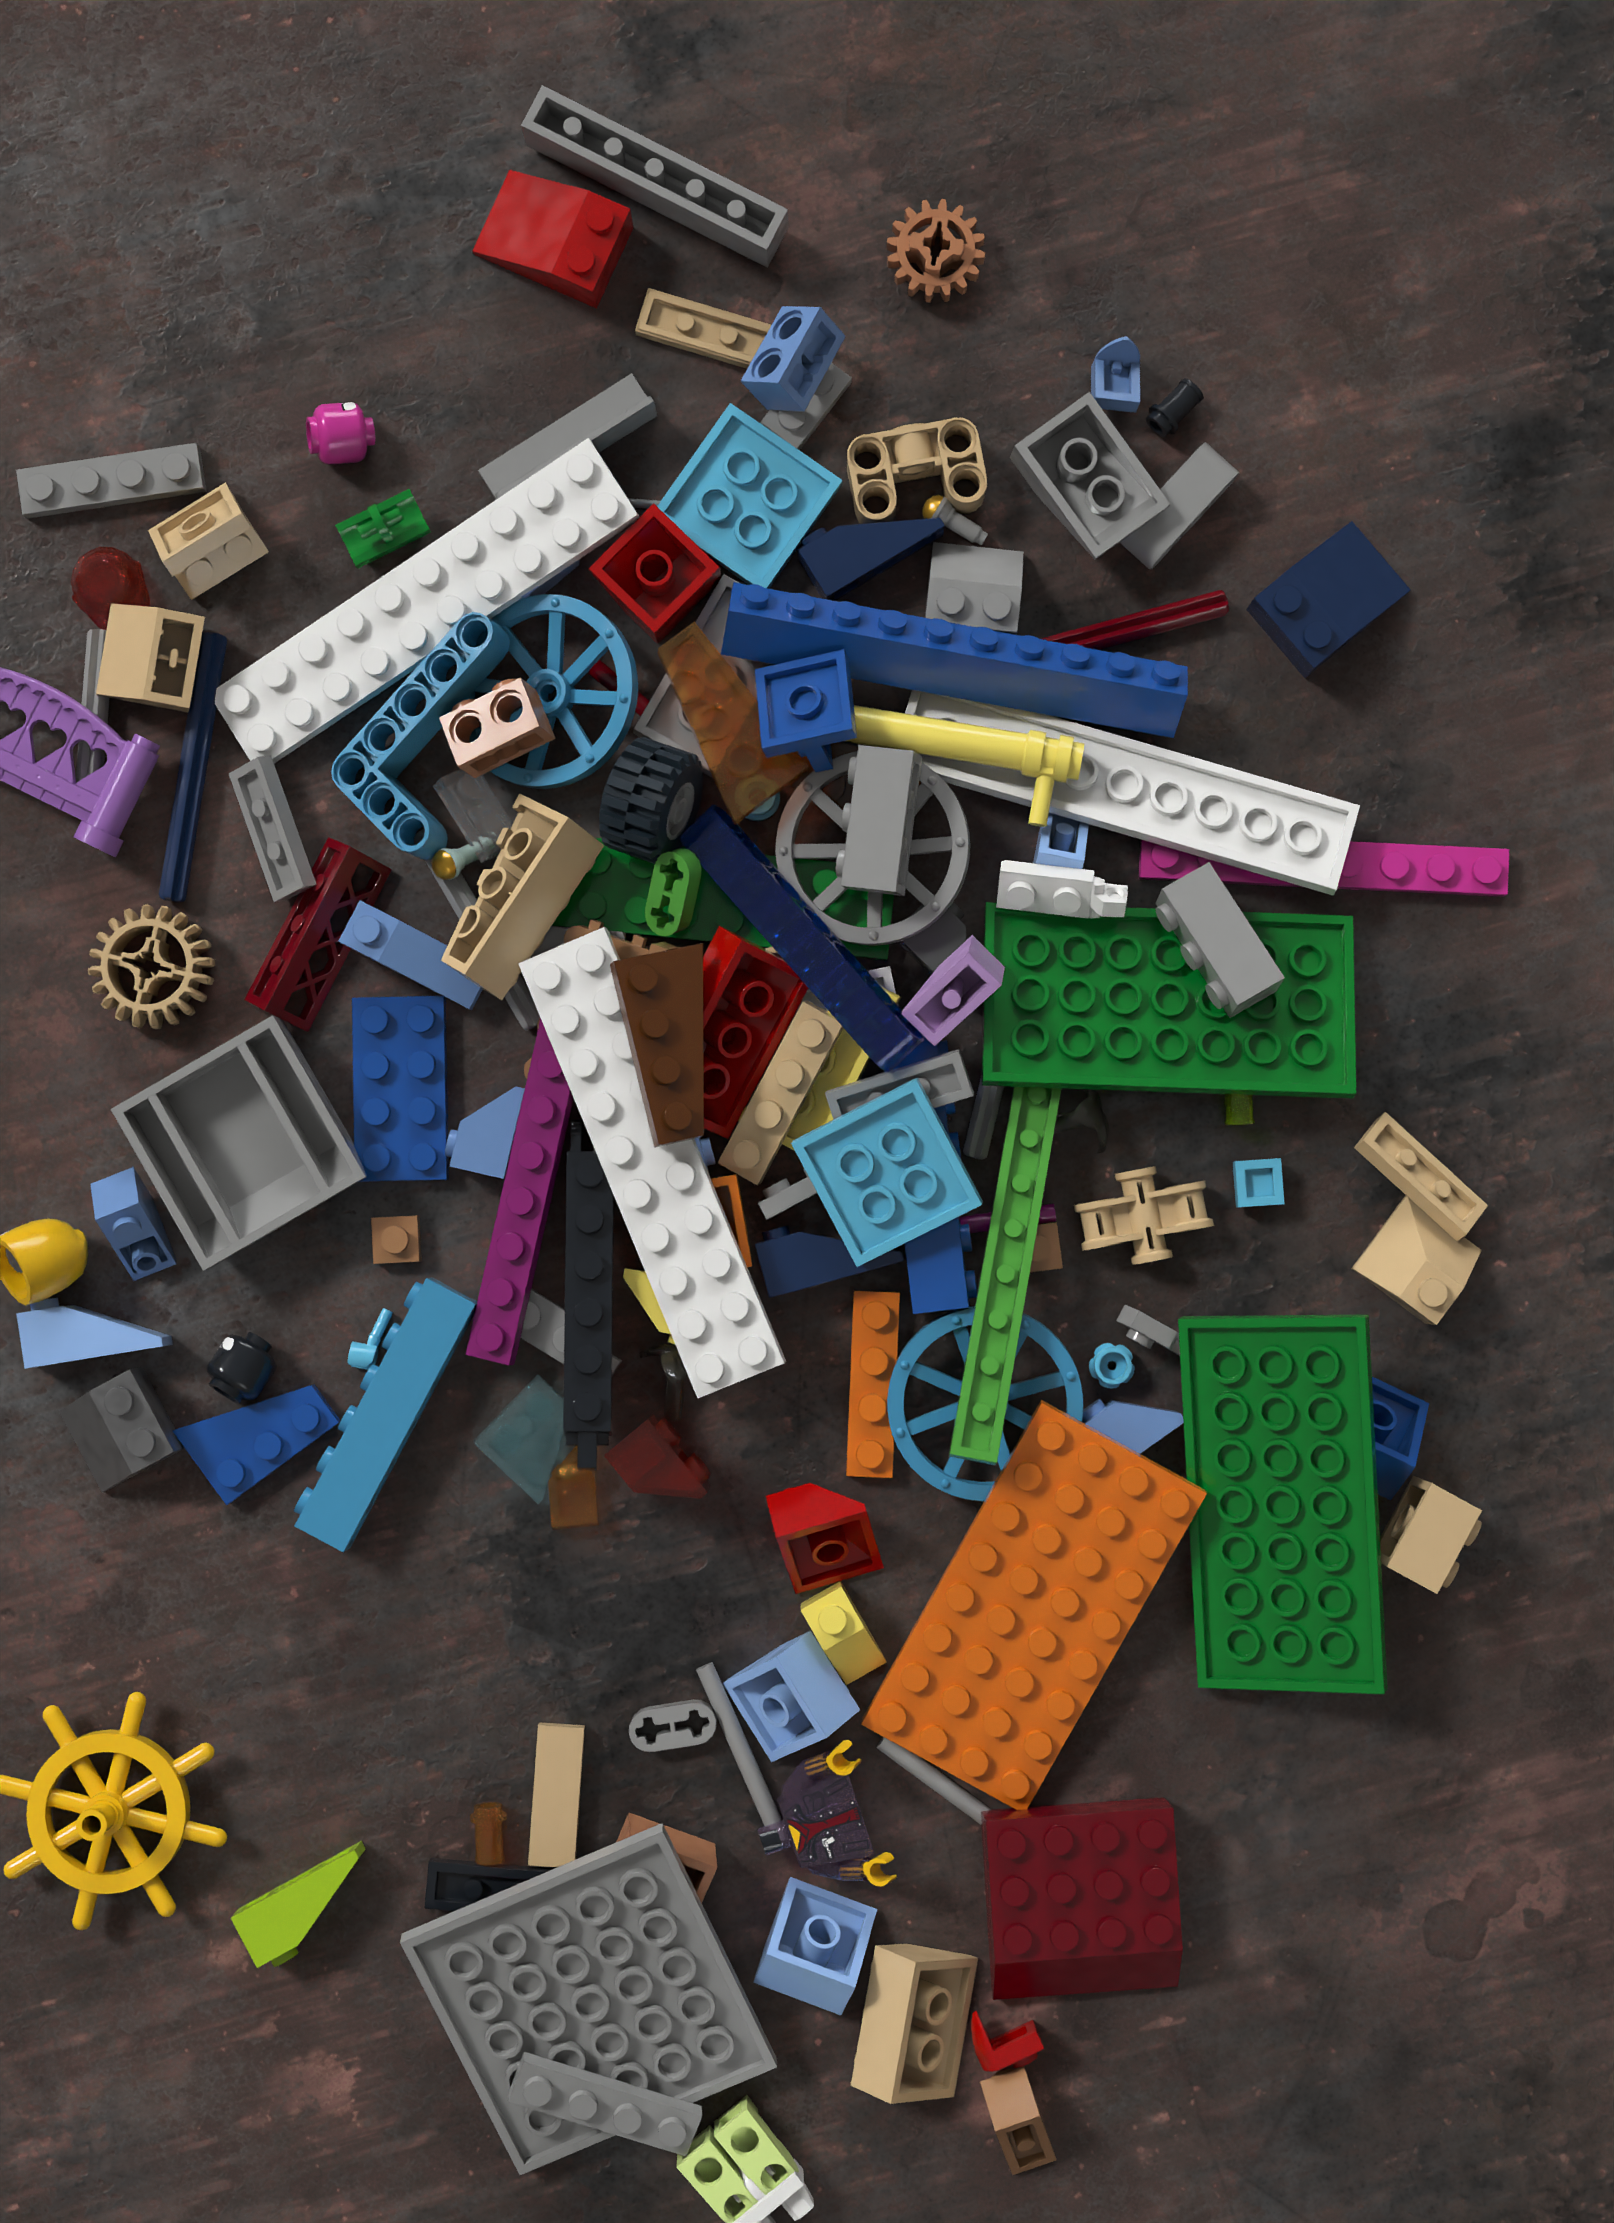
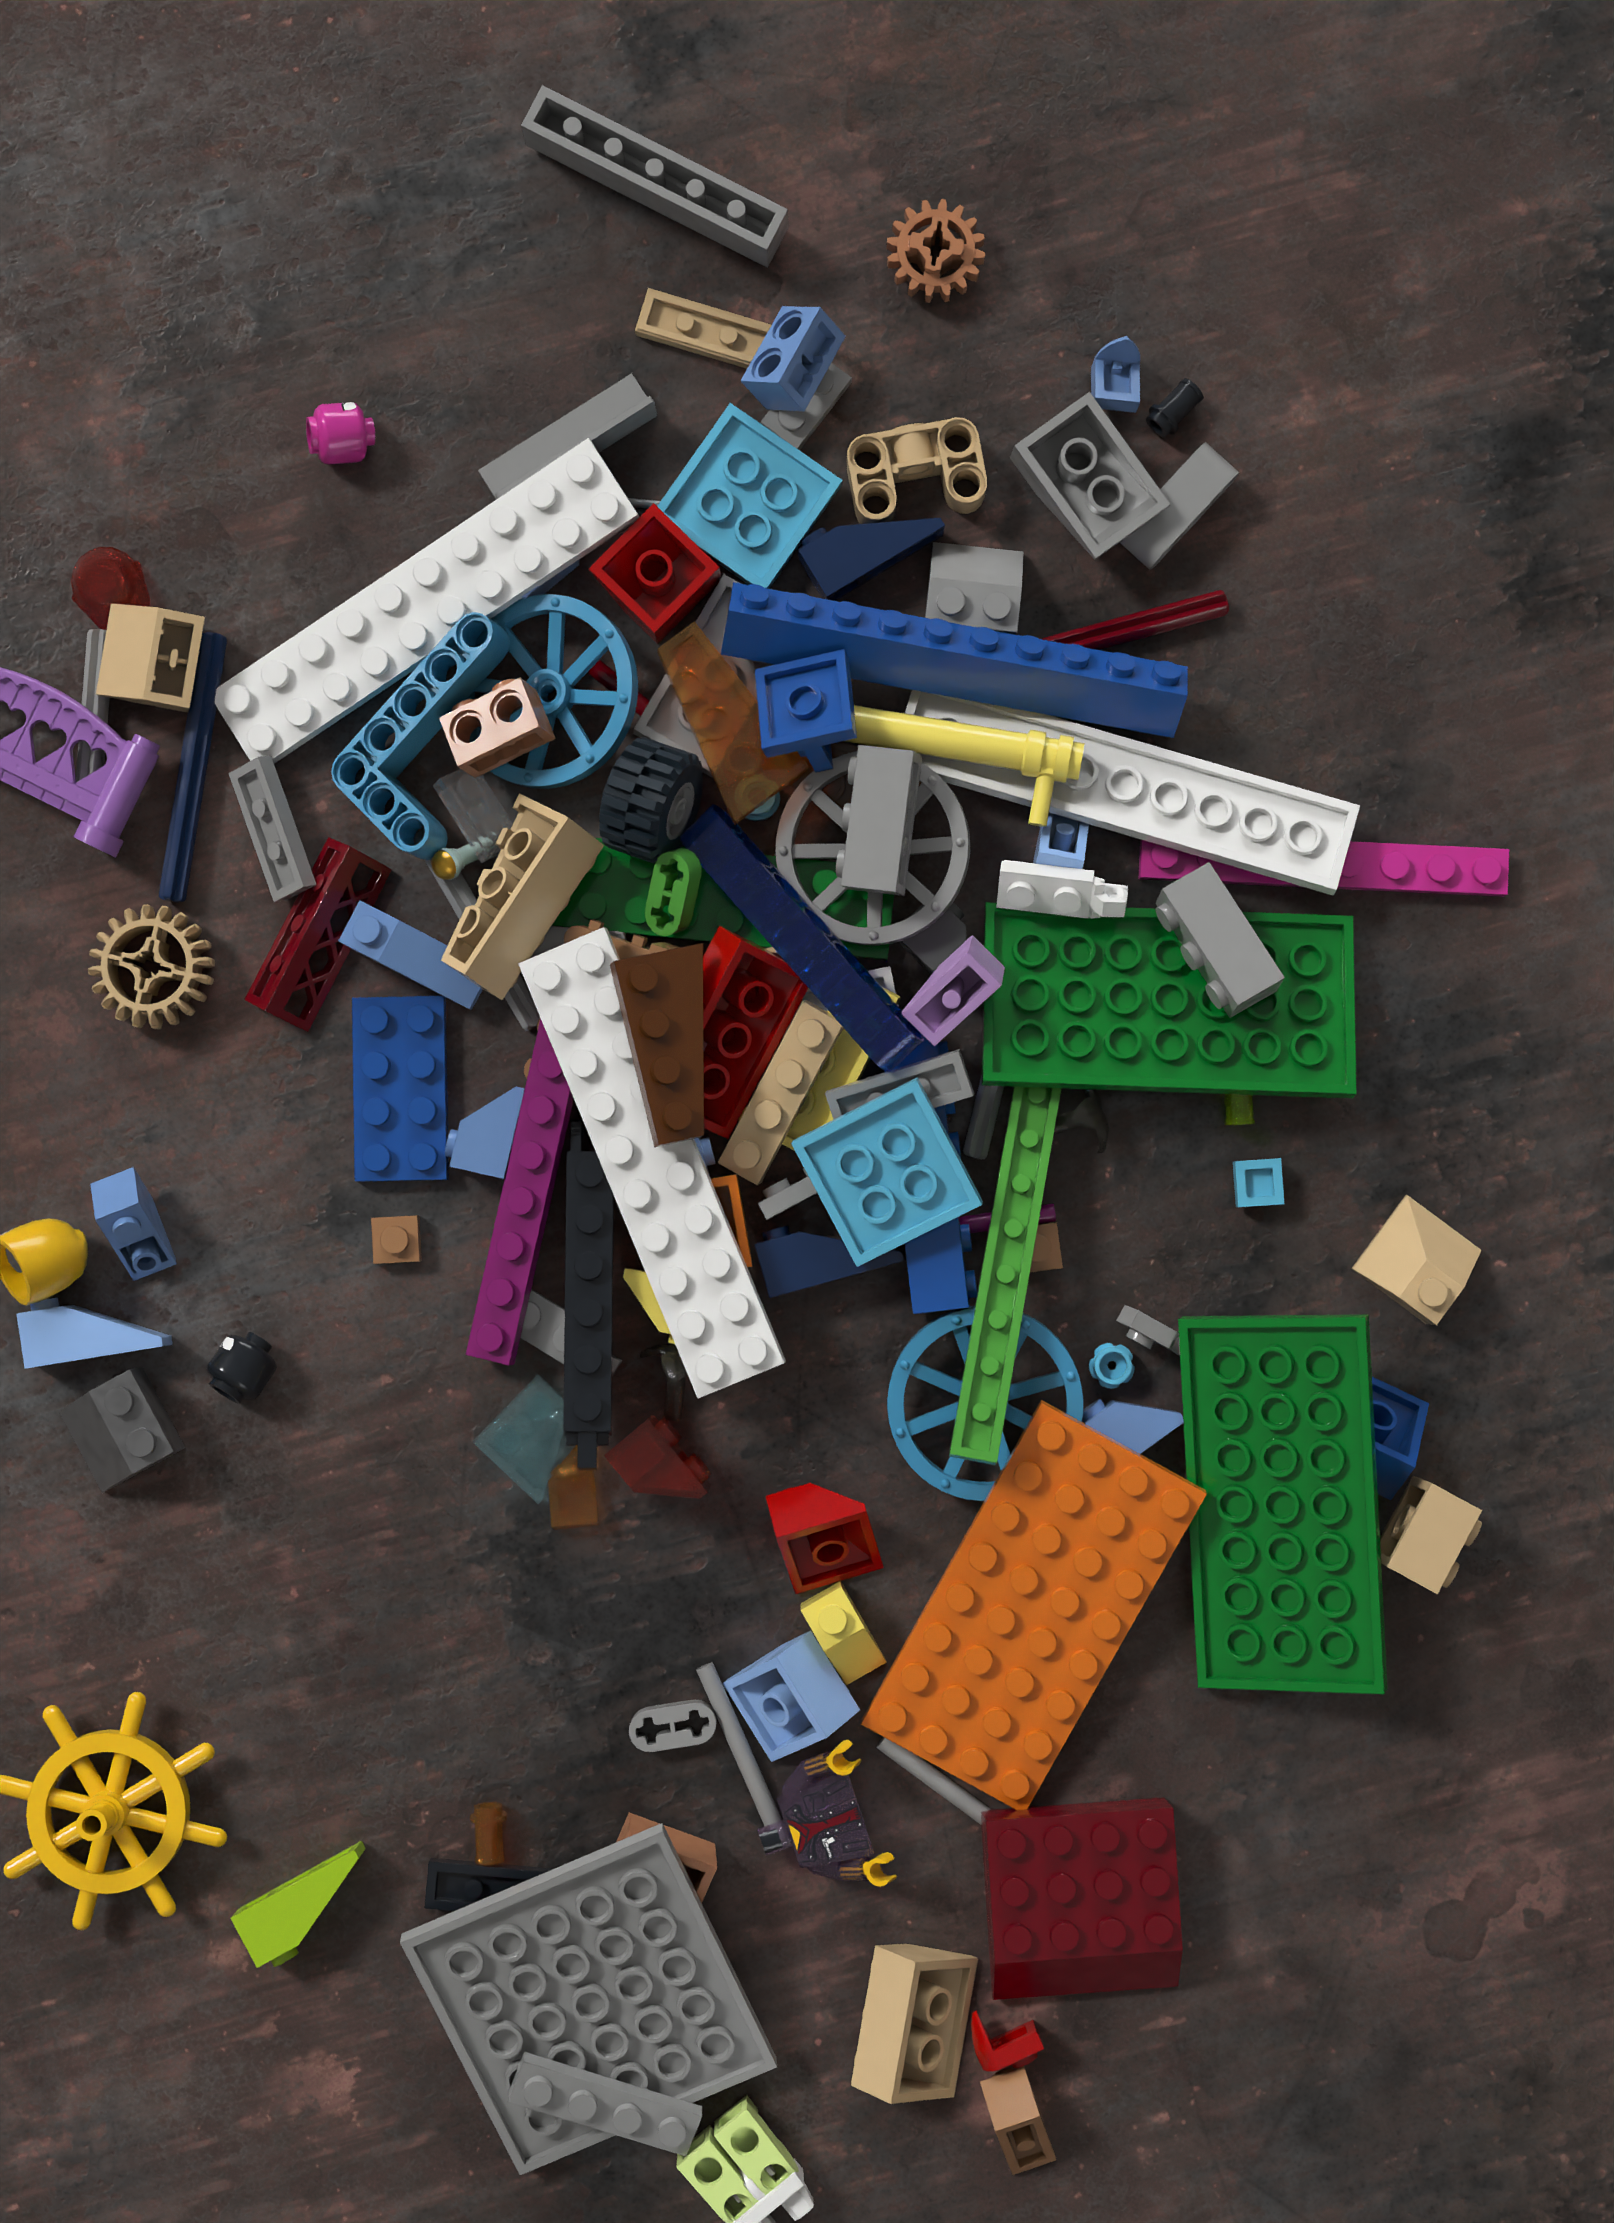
light grey plate [16,443,207,519] -> none
light grey slope [111,1015,367,1271] -> none
tan bracket [148,482,269,600] -> none
blue wing [172,1384,341,1505] -> none
dark azure brick [294,1277,477,1553] -> none
green hips [335,489,431,569] -> none
medium azure hand [348,1308,393,1370] -> none
red slope [472,170,634,309] -> none
tan tile [528,1722,585,1867] -> none
light blue slope [753,1877,877,2015] -> none
orange plate [846,1291,900,1478] -> none
light grey piece [923,495,988,545] -> none
tan axle [1074,1166,1214,1265] -> none
dark blue slope [1246,521,1410,678] -> none
tan plate [1354,1112,1488,1241] -> none

